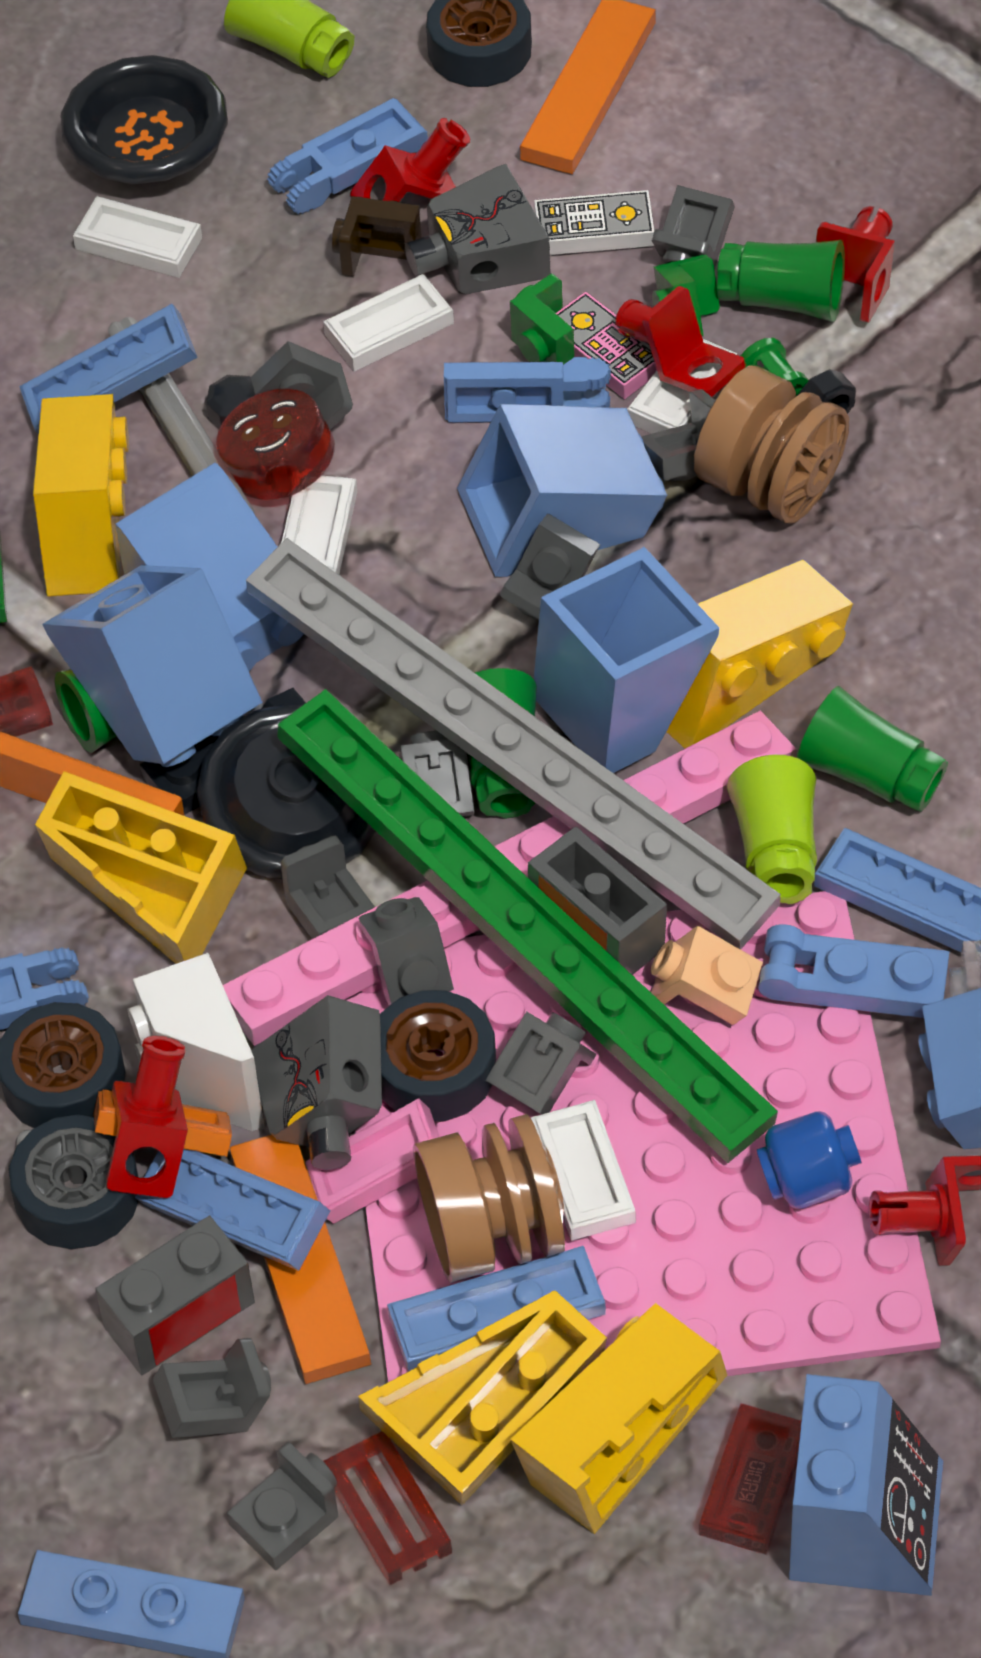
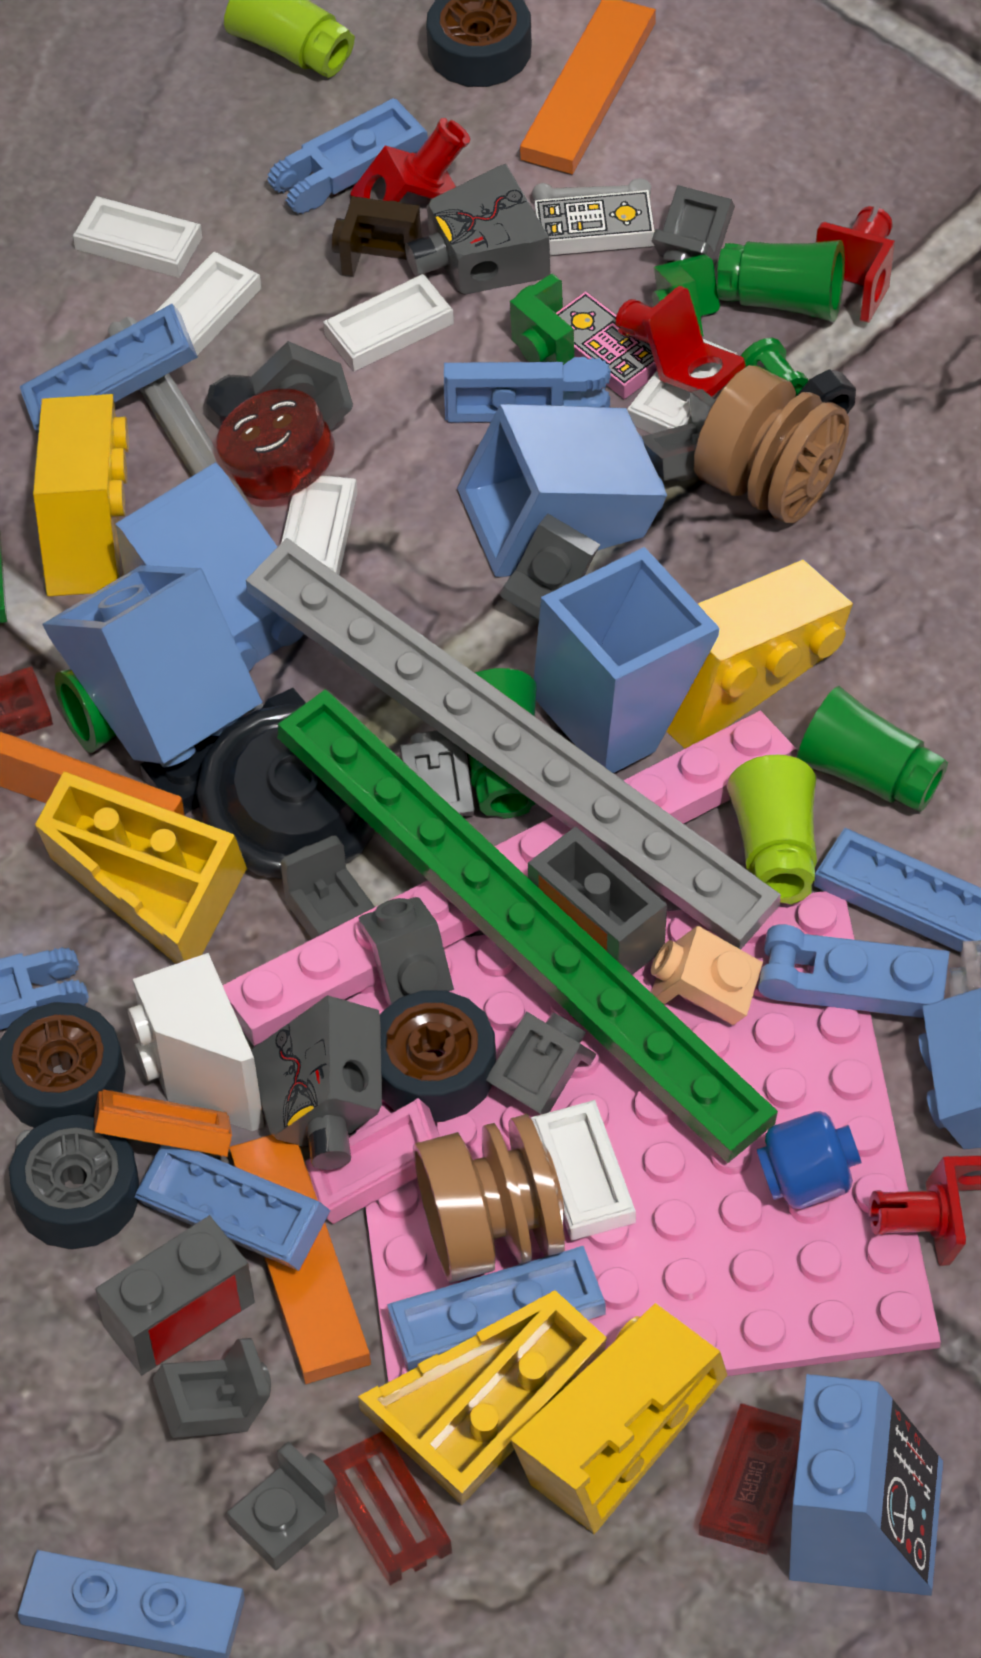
black piece [60,55,228,184] -> none
red bracket [106,1036,188,1198] -> none
none -> white tile [156,252,261,361]
none -> light grey hinge [532,178,651,200]

